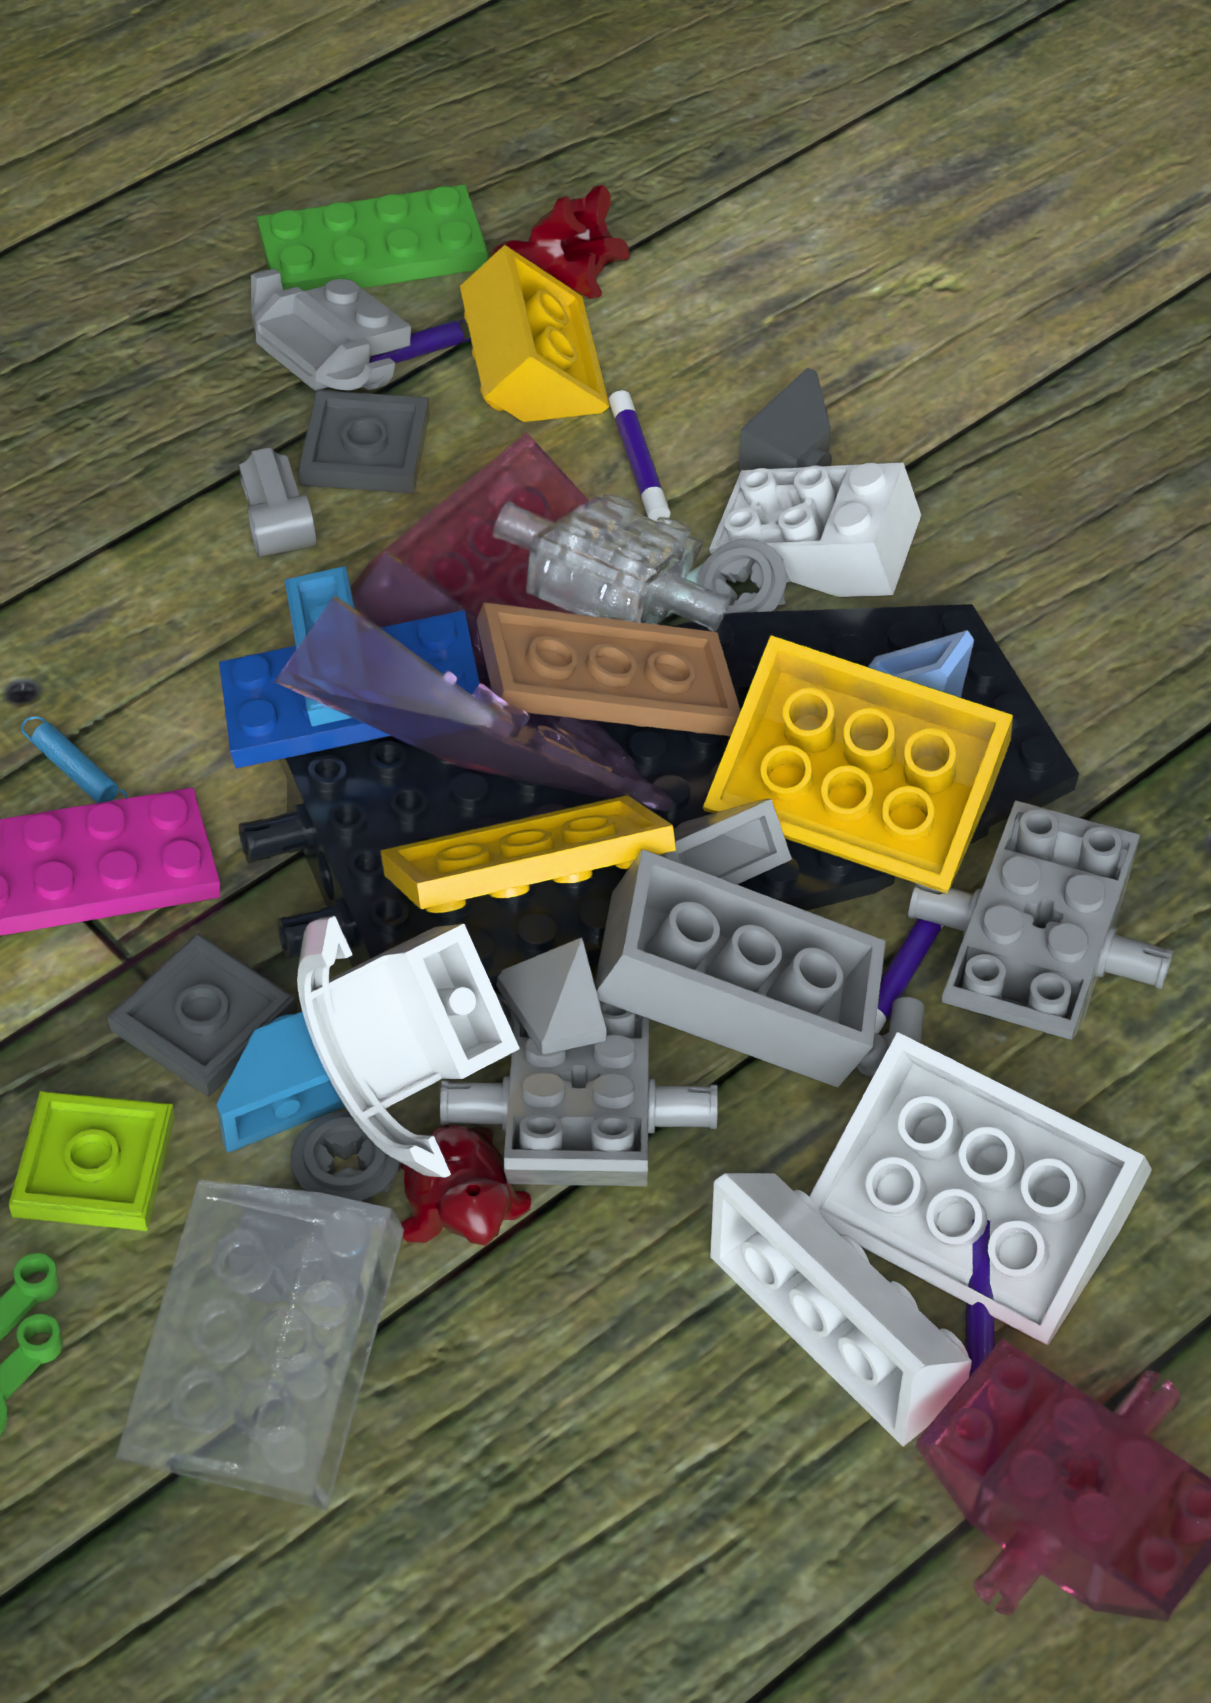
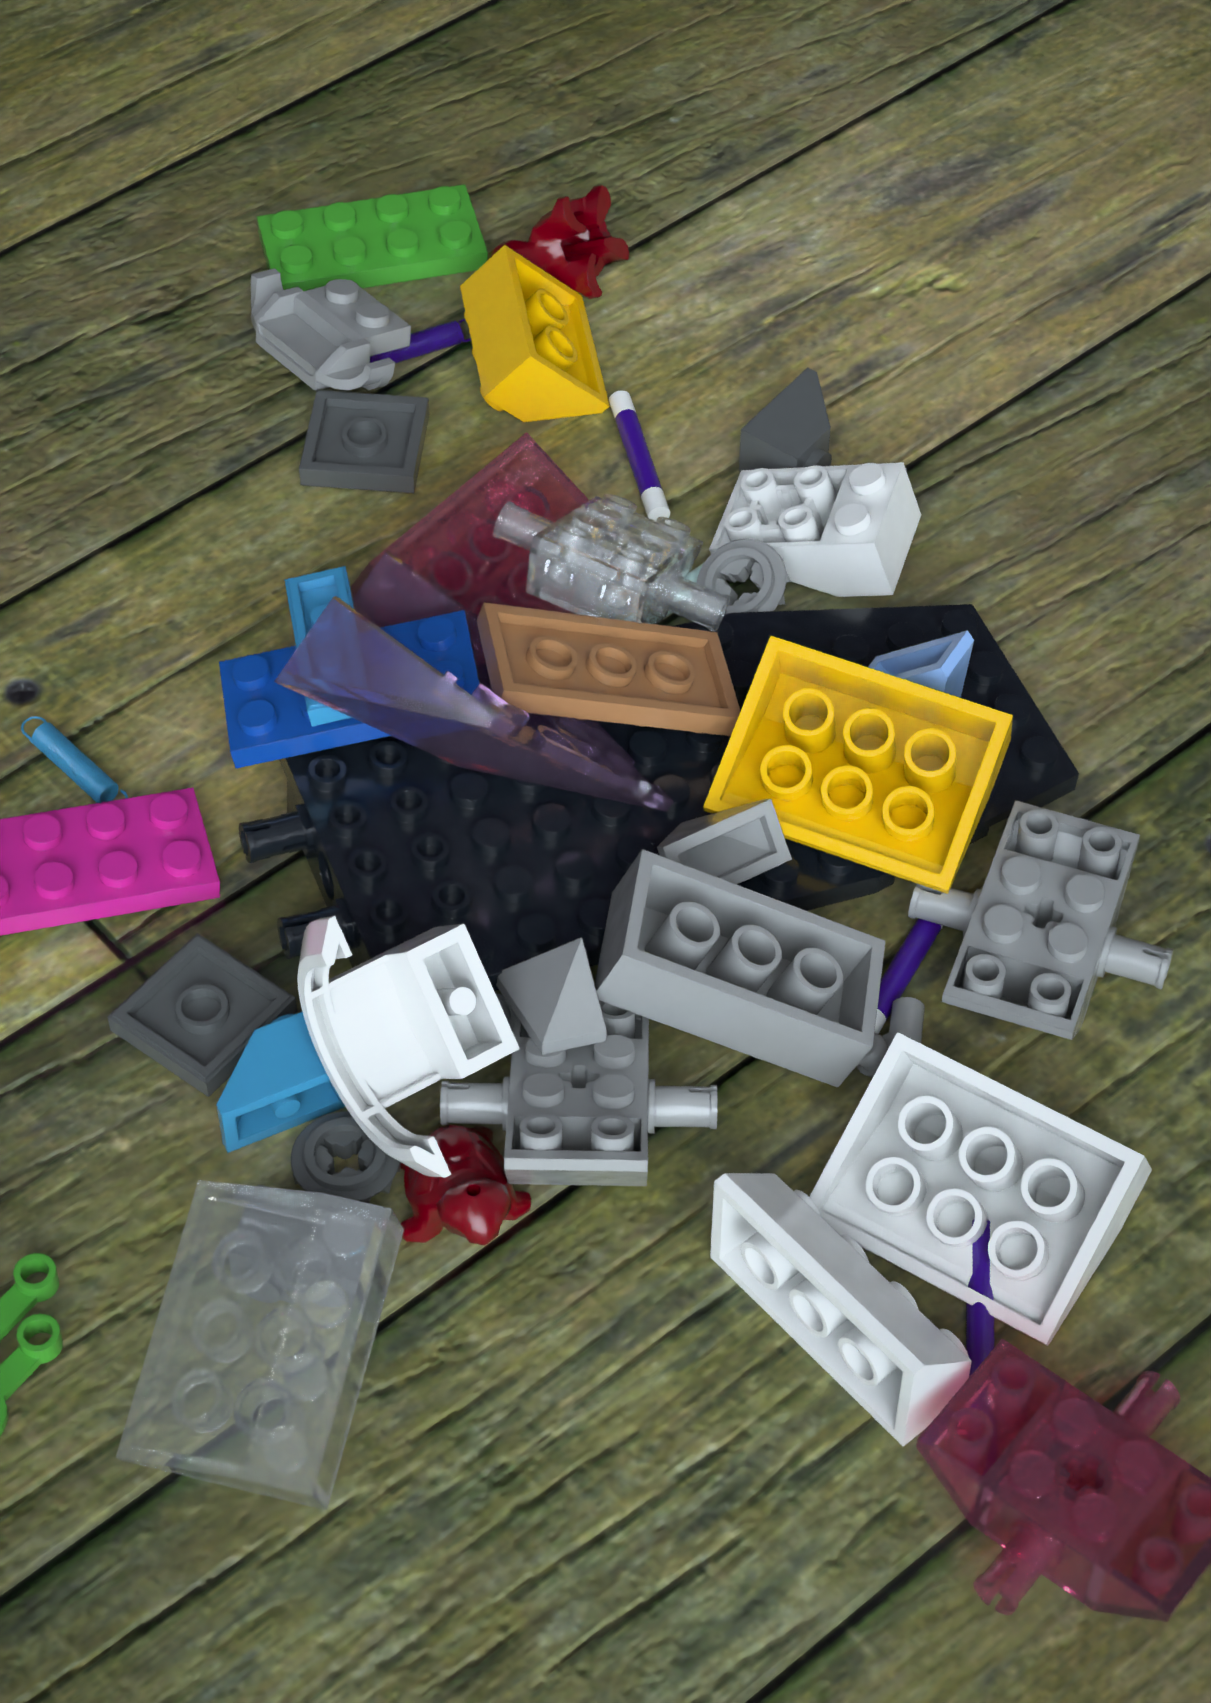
lime tile [9,1091,175,1231] -> none
light grey piece [239,448,316,557] -> none
yellow plate [381,795,676,913] -> none

